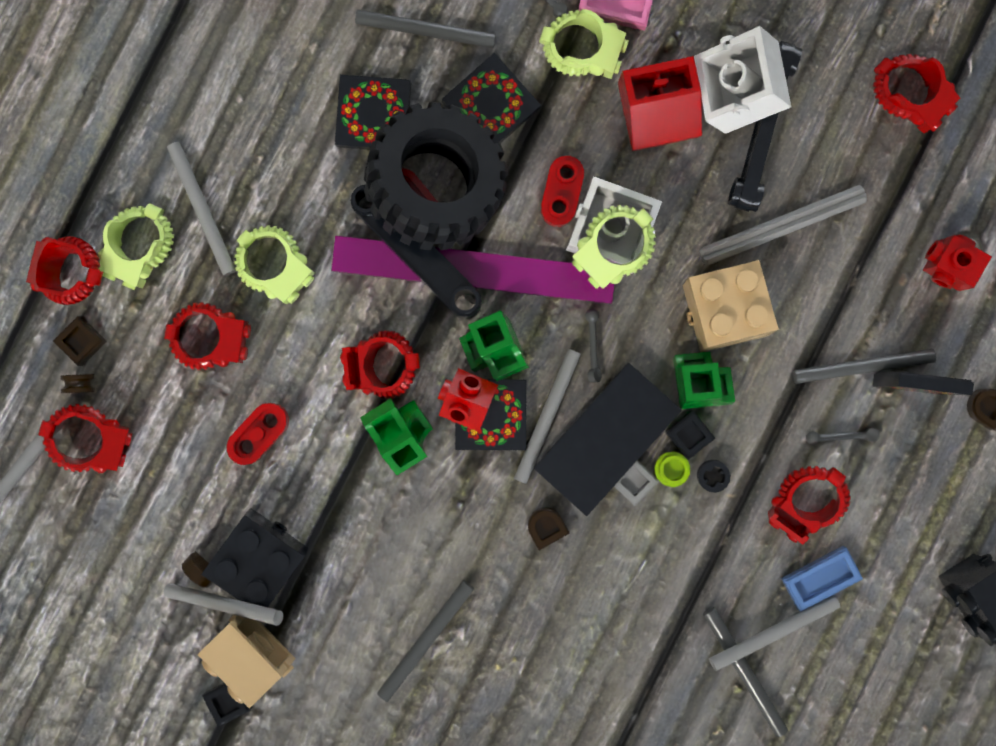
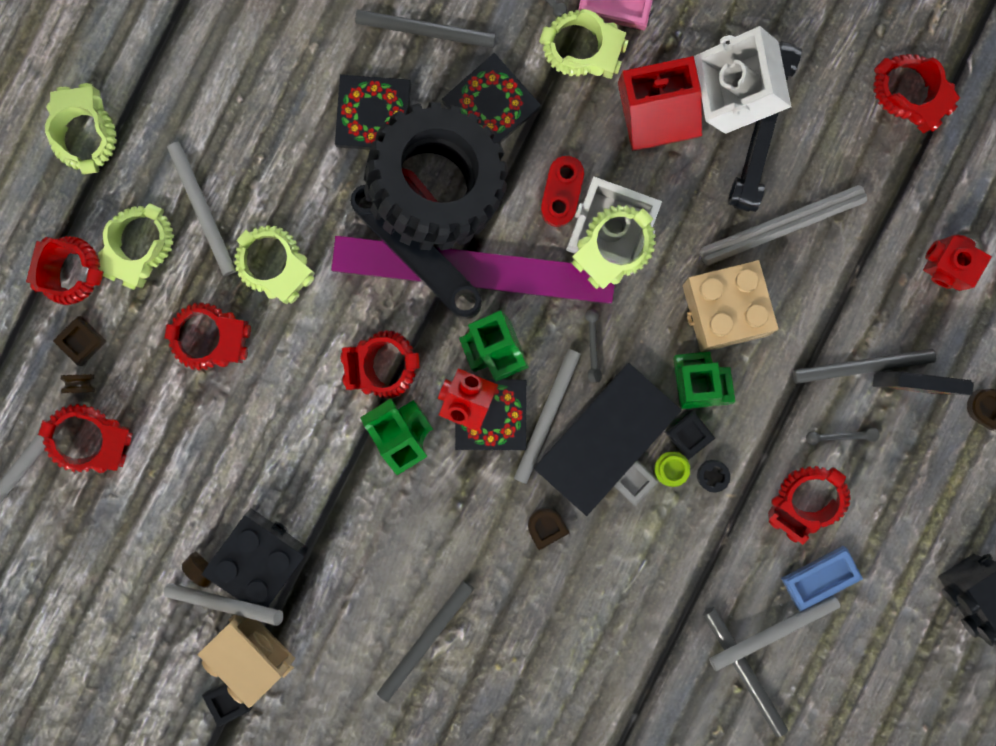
red plate [227,403,289,465] -> none
none -> yellowish green piece [45,83,117,175]

